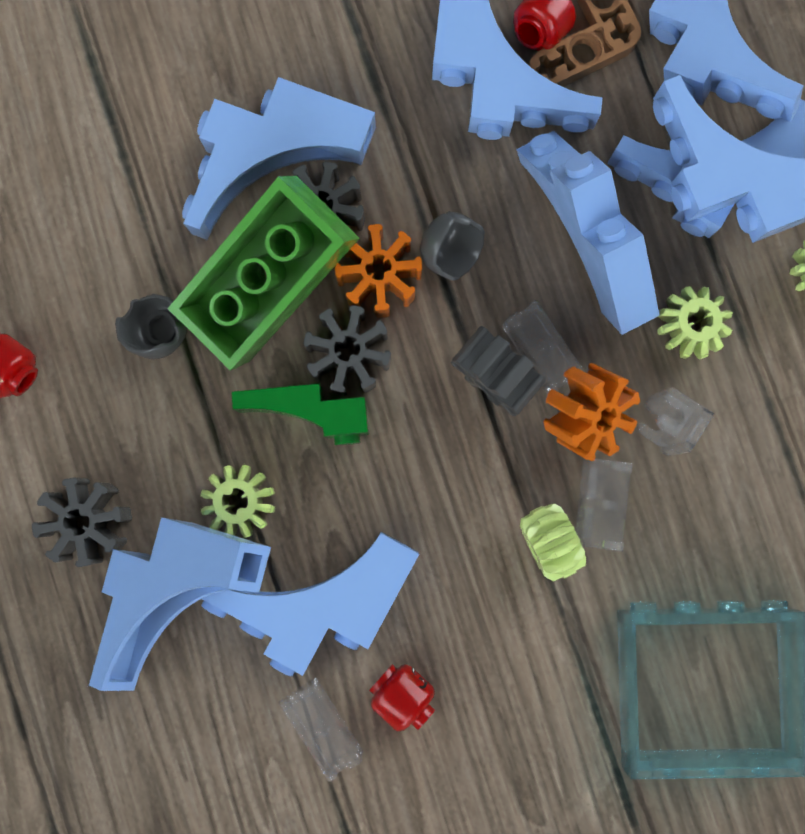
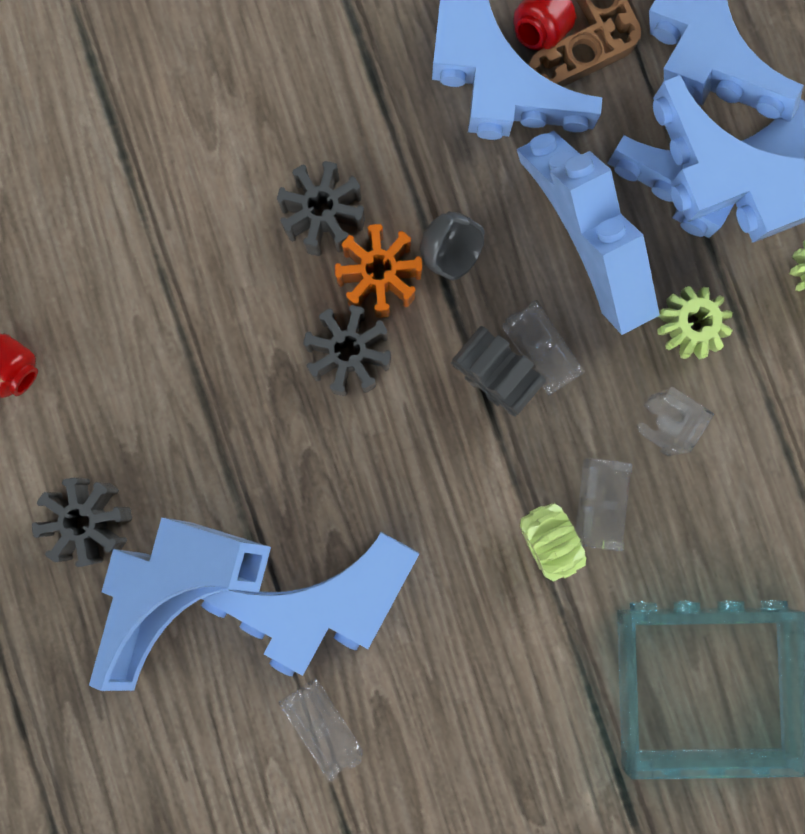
dark grey hair [115,294,187,360] -> none
bright green brick [167,176,360,371] -> none
light blue arch [182,77,376,240] -> none
yellowish green gear [201,465,275,538] -> none
green slope [231,384,369,446] -> none
red head [369,664,435,732] -> none
orange gear [543,363,640,461] -> none

